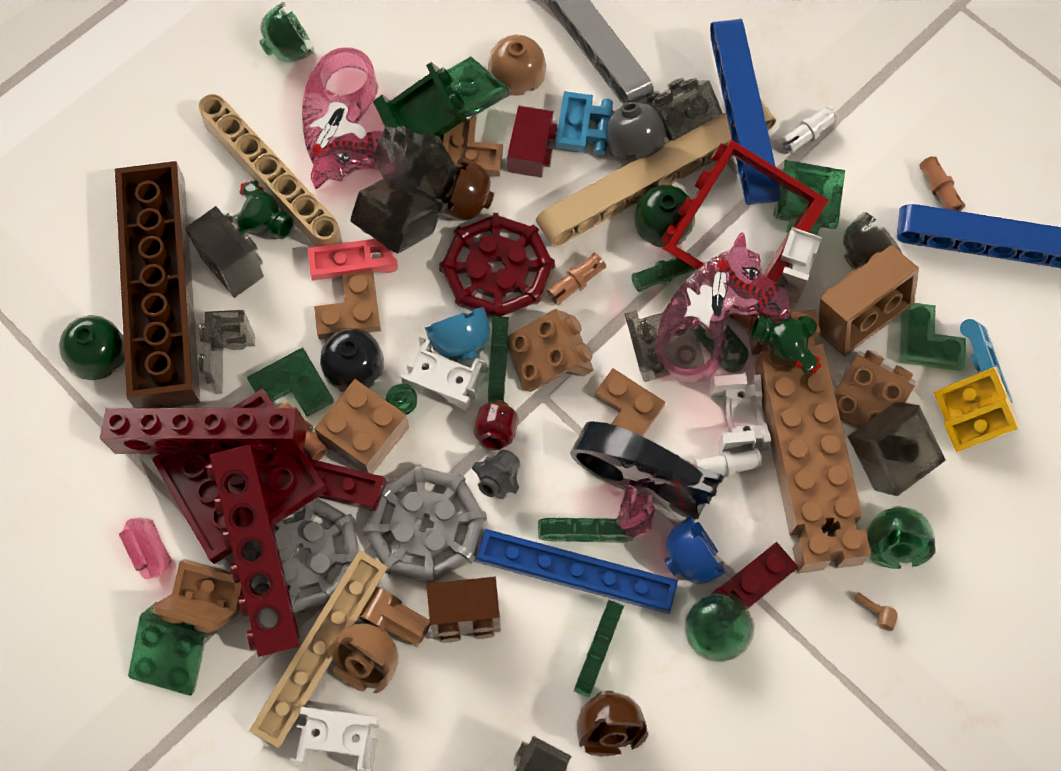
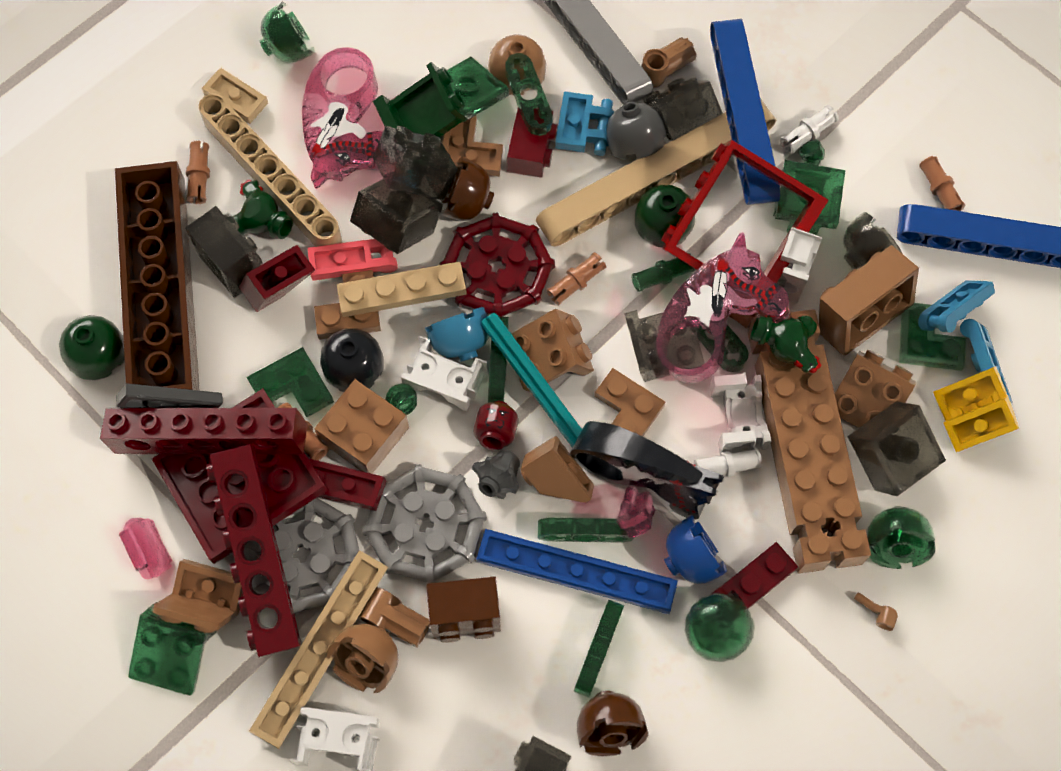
clear smoke bracket [198,310,255,394] -> none
none -> dark grey tile [116,384,223,408]
none -> nougat pin [185,141,210,204]
none -> tan plate [202,67,268,124]
none -> dark red slope [239,245,315,312]
none -> tan plate [336,262,467,317]
none -> teal axle [481,313,582,448]
none -> clear green beam [505,53,553,135]
none -> medium nougat slope [521,436,594,503]
none -> medium nougat piece [641,37,697,88]
none -> clear green hinge [799,140,825,167]
none -> dark azure plate [918,280,995,333]

